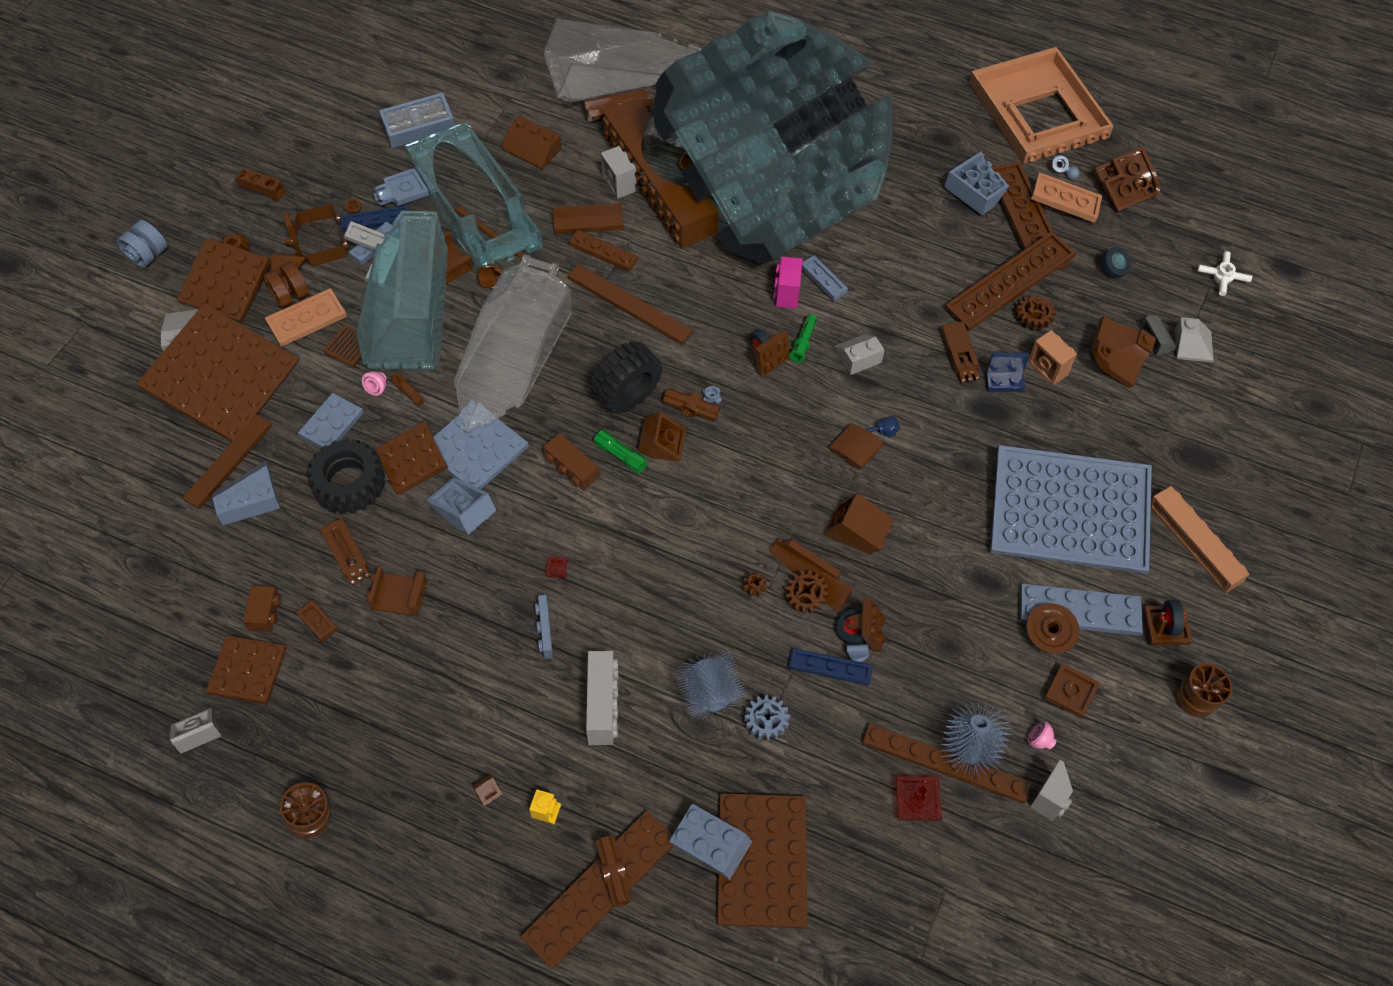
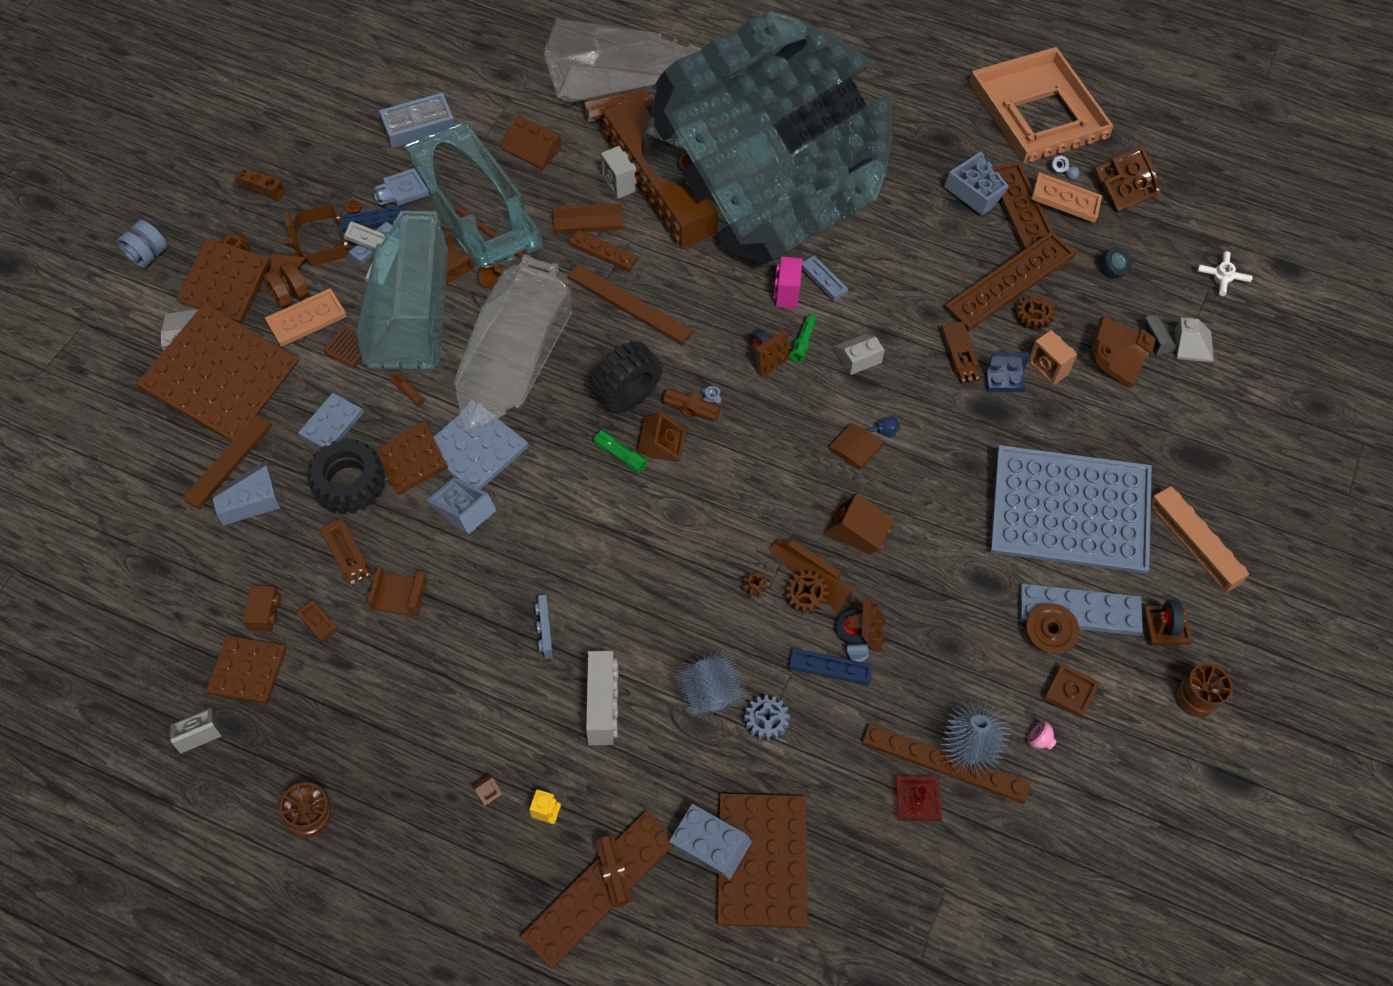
bright pink brick [361,371,387,396] -> none
reddish brown brick [543,433,600,491] -> none
clear red tile [546,557,568,578] -> none
light grey slope [1030,760,1073,822] -> none

